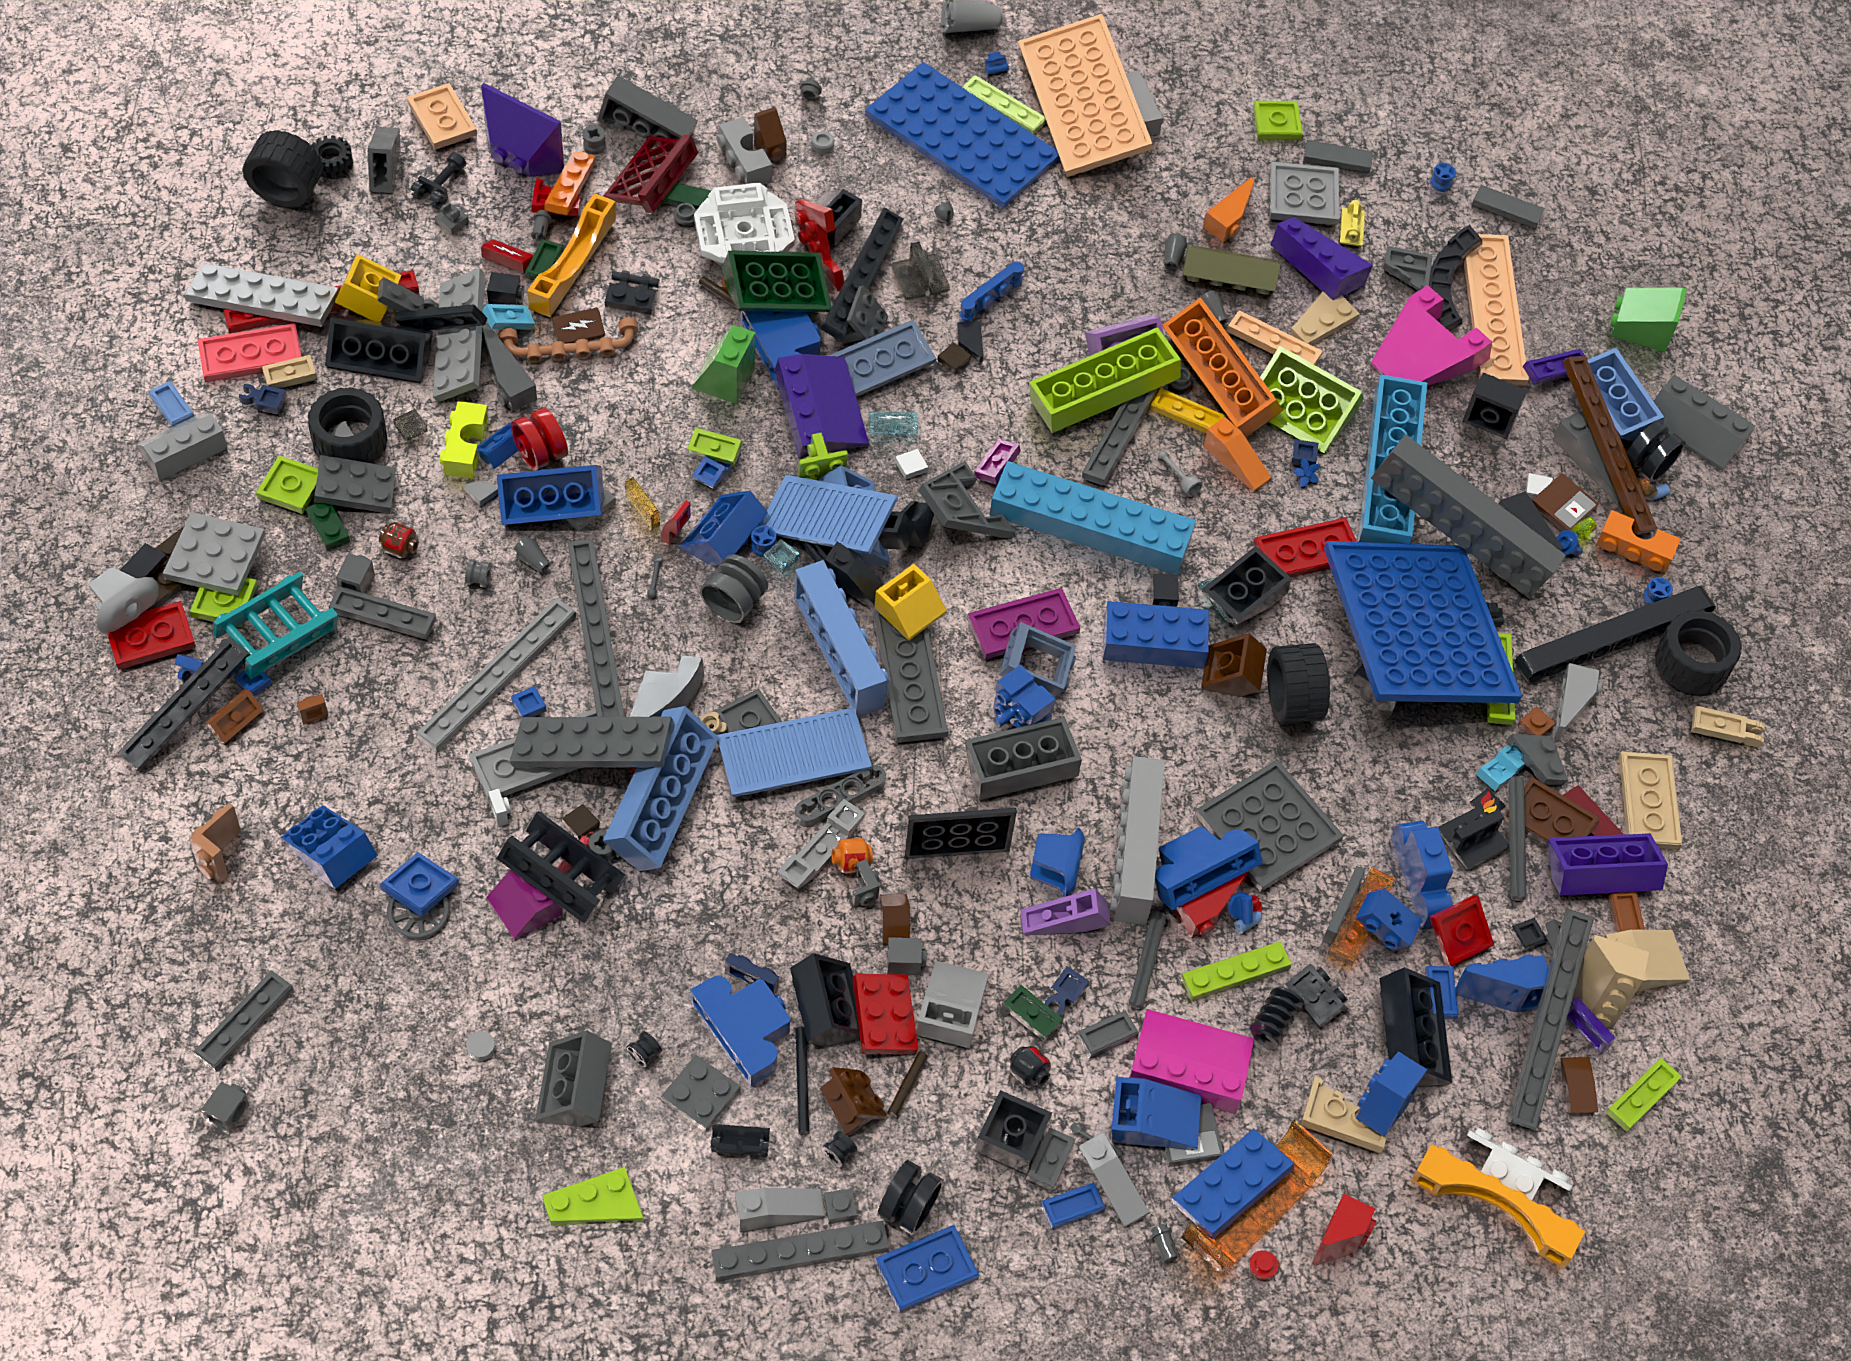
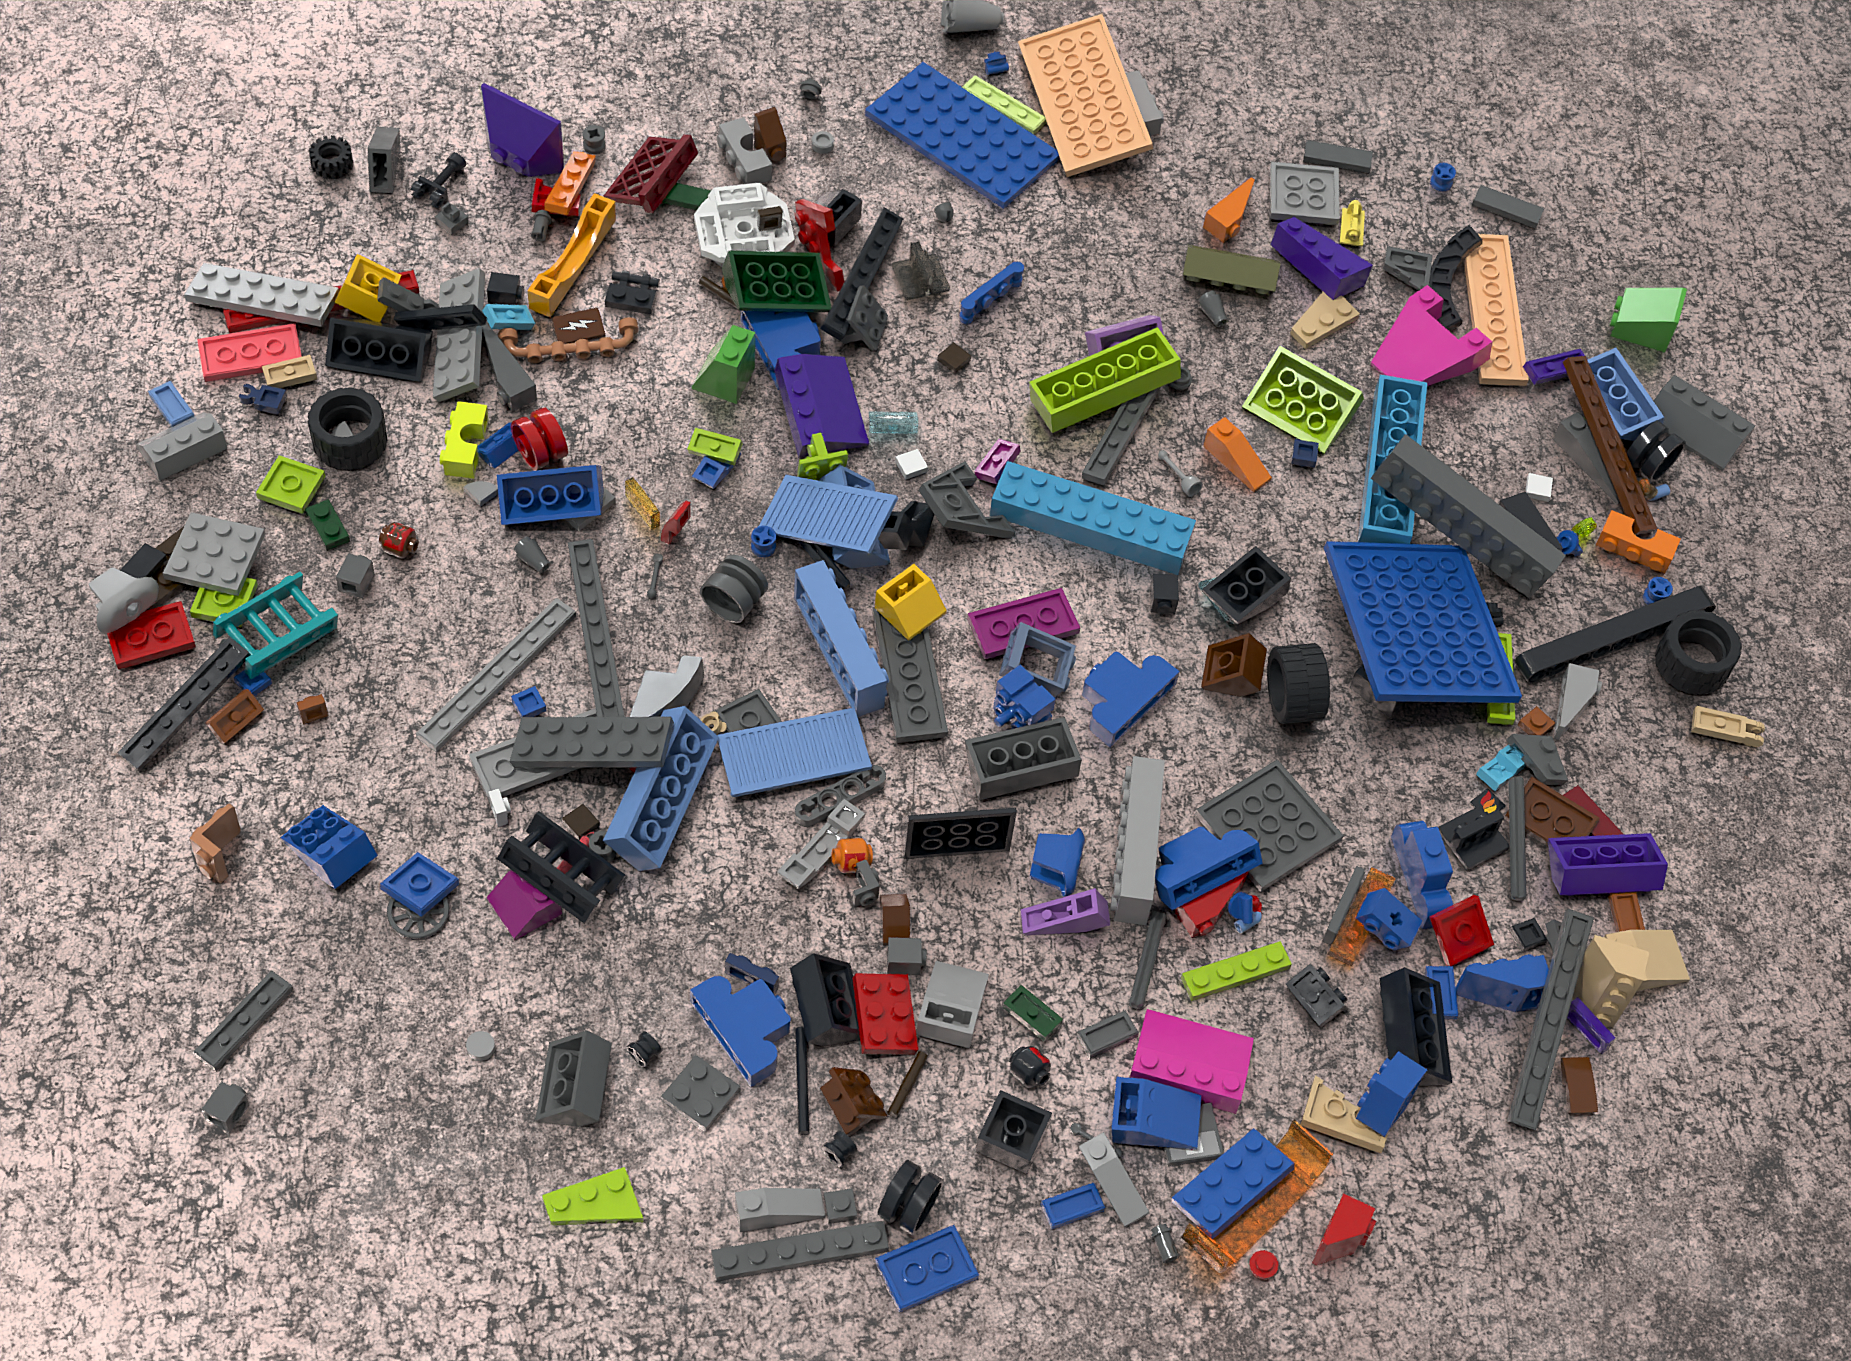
blue tile [175,654,205,680] -> none
black tyre [242,130,324,208] -> none
dark grey plate [314,455,396,514] -> none
dark grey plate [329,586,436,640] -> none
clear smoke plate [393,409,428,442] -> none
light nougat plate [407,83,477,150] -> none
dark grey wheel [465,559,492,588] -> none
red slope [481,239,533,274] -> none
dark green tile [525,239,564,281] -> none
dark grey wedge [597,75,698,149] -> none
dark grey plate [674,203,696,225] -> none
blue slope [679,490,768,566] -> none
black hinge [710,1124,770,1156] -> none
clear light blue plate [764,539,799,574] -> none
black slope [824,541,884,609] -> none
sand blue plate [829,319,937,397] -> none
black tile [957,322,983,362] -> none
dark grey plate [1026,1127,1075,1191] -> none
dark blue plate [1044,966,1090,1017] -> none
blue brick [1103,601,1209,669] -> none
yellow tile [1150,388,1226,433] -> none
orange brick [1162,297,1283,438] -> none
dark grey cone [1164,233,1187,270] -> none
light nougat plate [1227,310,1323,365] -> none
black piece [1249,987,1304,1049] -> none
lime tile [1253,101,1303,140] -> none
red tile [1253,517,1357,577] -> none
blue plant [1292,458,1320,487] -> none
light orange arch [1411,1144,1585,1269] -> none
black brick [1462,372,1528,440] -> none
white bracket [1467,1127,1573,1200] -> none
reddish brown tile [1532,473,1599,531] -> none
lime plate [1606,1058,1682,1132] -> none
tan tile [1619,752,1682,850] -> none
none -> dark brown tile [757,206,783,232]
none -> blue brick [1082,651,1180,747]

